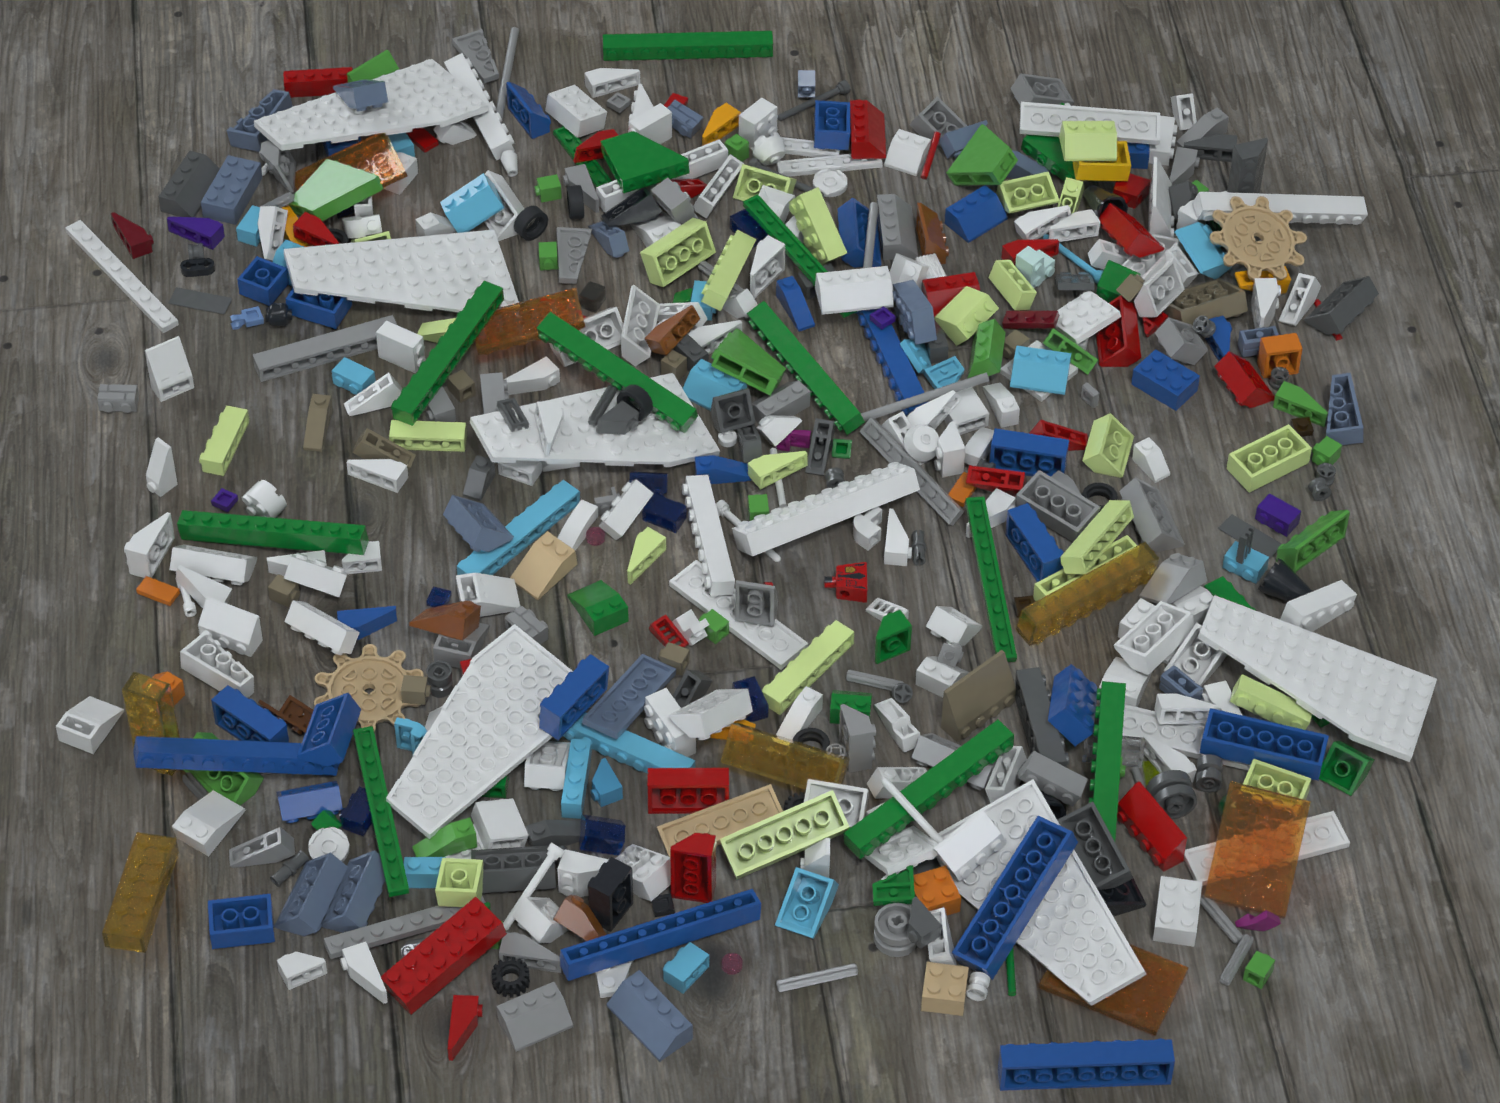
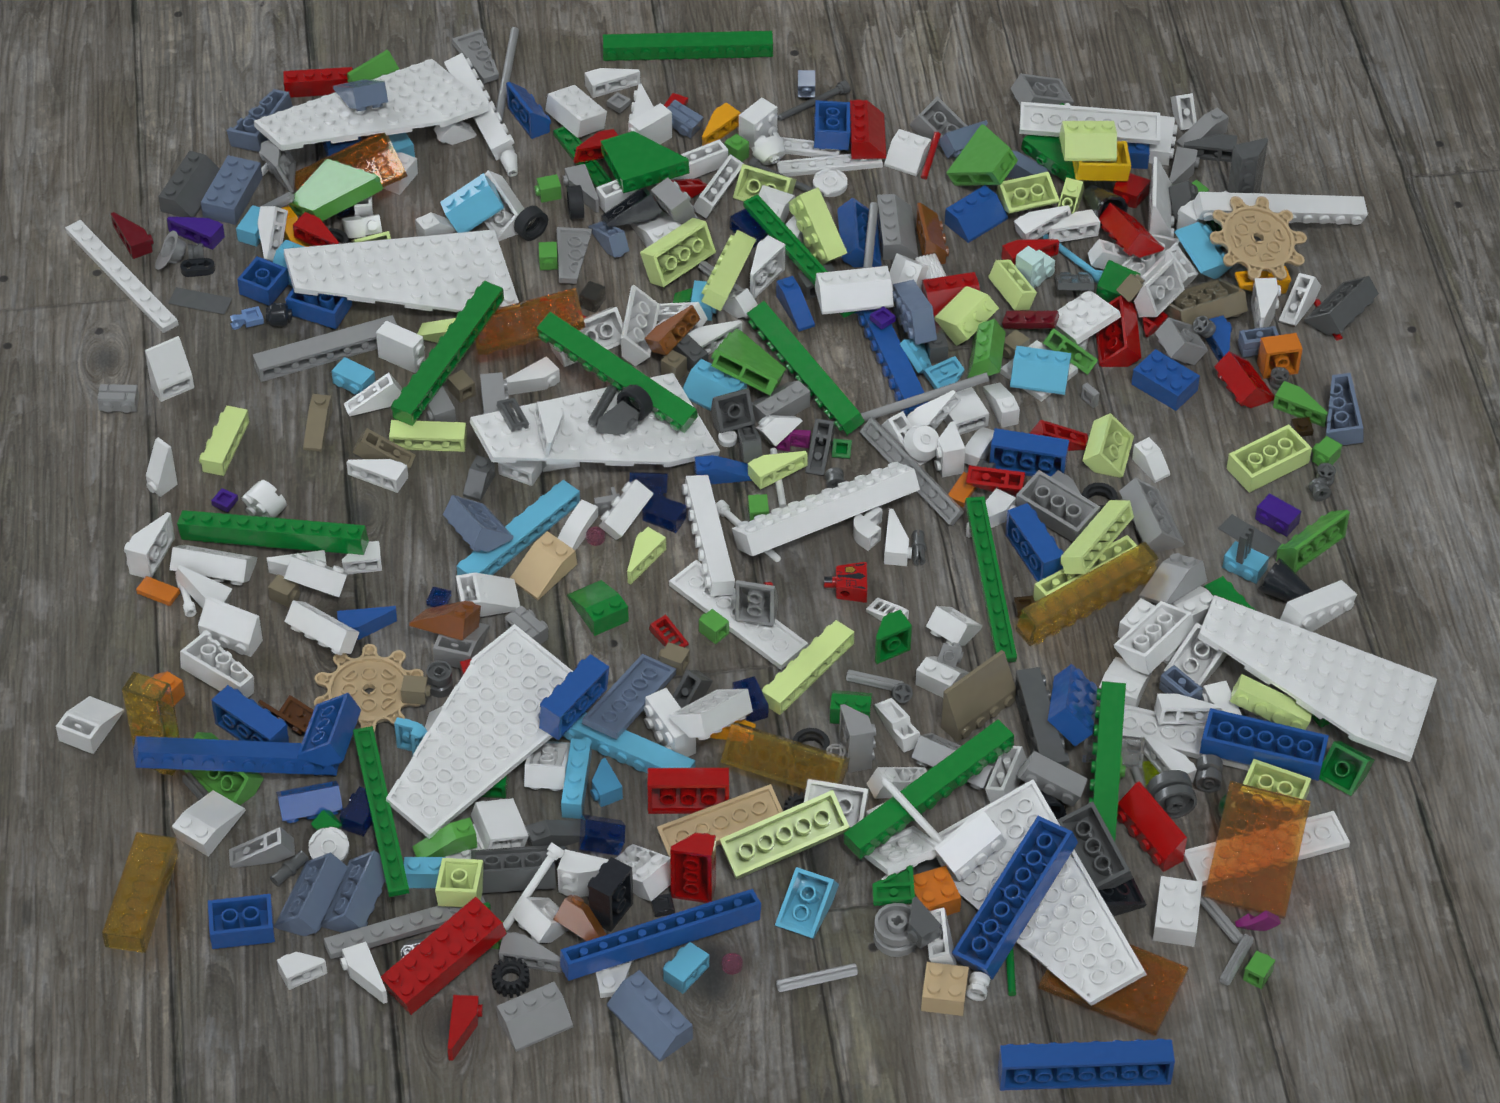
red tile [406,128,439,153] -> none
white brick [672,609,710,646] -> none
white slope [774,686,823,749] -> none
white slope [800,838,830,878] -> none
none -> light grey piece [155,230,187,270]

